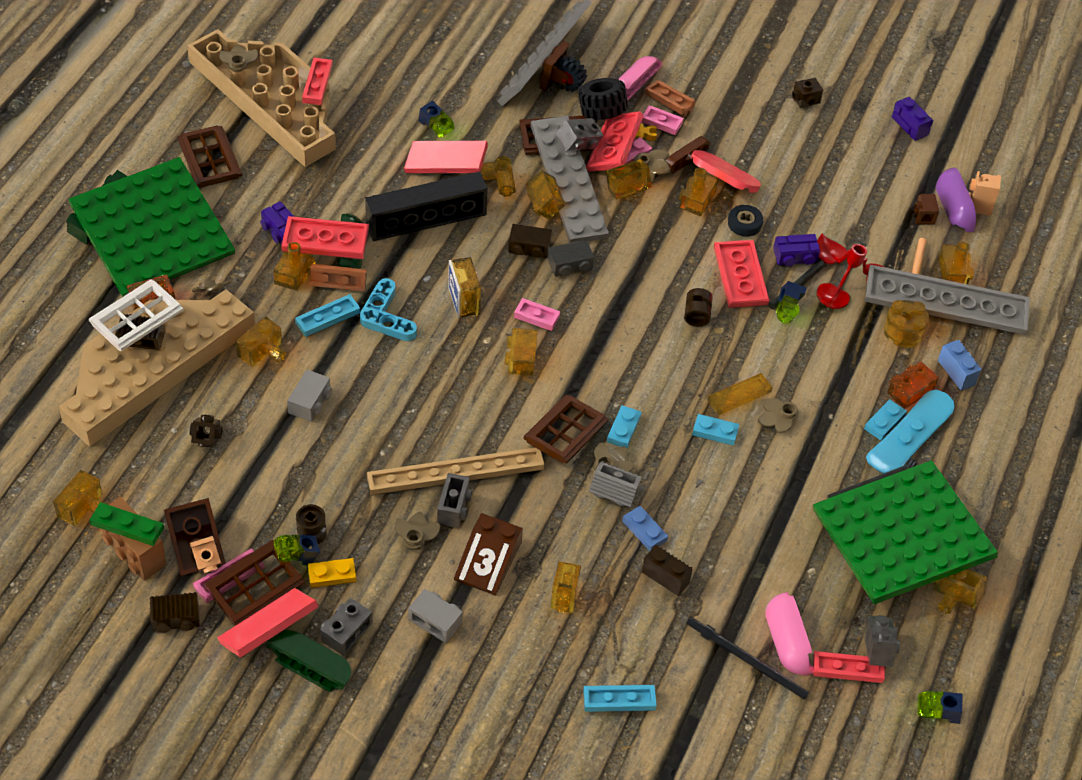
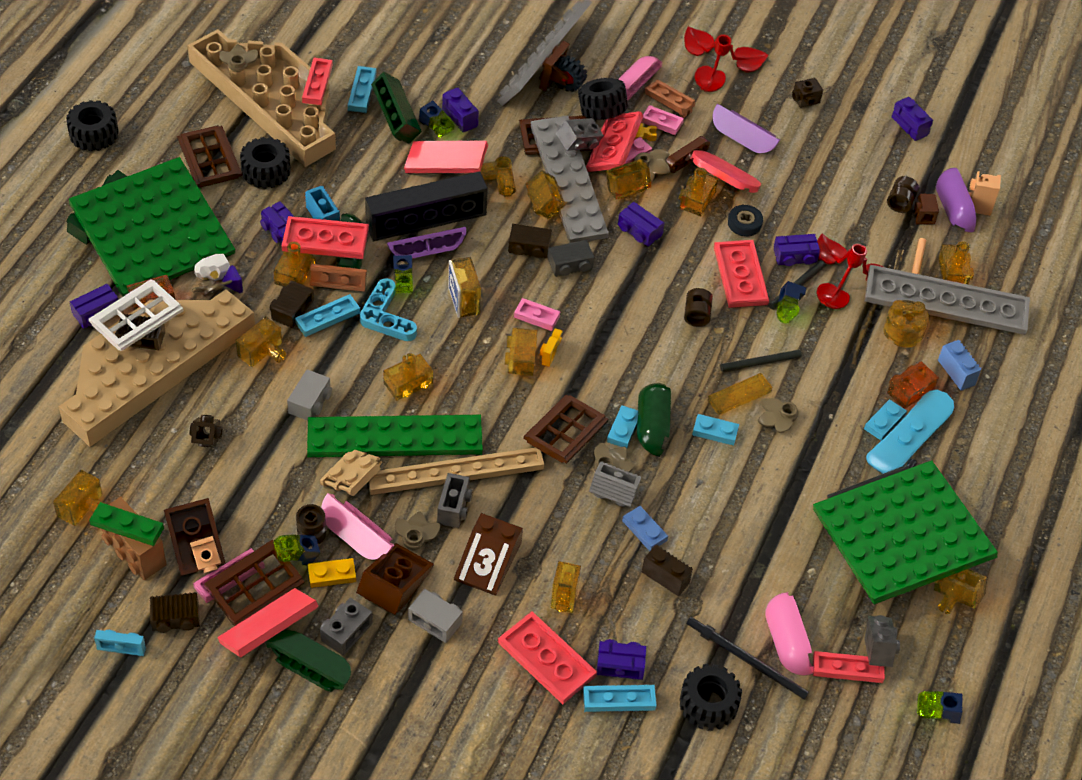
none -> black tyre [66,100,119,151]
none -> dark purple brick [69,284,119,329]
none -> medium azure plate [94,630,146,656]
none -> white rock [194,254,230,281]
none -> dark purple slope [222,265,243,293]
none -> black tyre [240,137,291,189]
none -> dark brown brick [269,280,314,328]
none -> dark azure brick [305,186,340,221]
none -> green plate [307,414,483,457]
none -> tan plate [320,450,382,496]
none -> bright pink brick [321,493,394,559]
none -> medium azure plate [348,66,376,113]
none -> reddish brown slope [356,543,434,615]
none -> dark green brick [371,72,422,144]
none -> clear yellow brick [383,353,433,401]
none -> medium lavender brick [387,227,466,258]
none -> clear neon green leg [393,255,413,293]
none -> dark purple brick [442,88,479,132]
none -> coral plate [498,611,597,704]
none -> yellow plate [540,328,563,367]
none -> dark purple brick [596,639,647,680]
none -> dark purple brick [618,202,665,247]
none -> dark green brick [637,383,671,457]
none -> black tyre [680,664,742,731]
none -> red plant [684,26,768,92]
none -> brick [713,104,780,153]
none -> pearl dark grey bar [720,349,802,372]
none -> dark brown wheel [887,176,919,213]

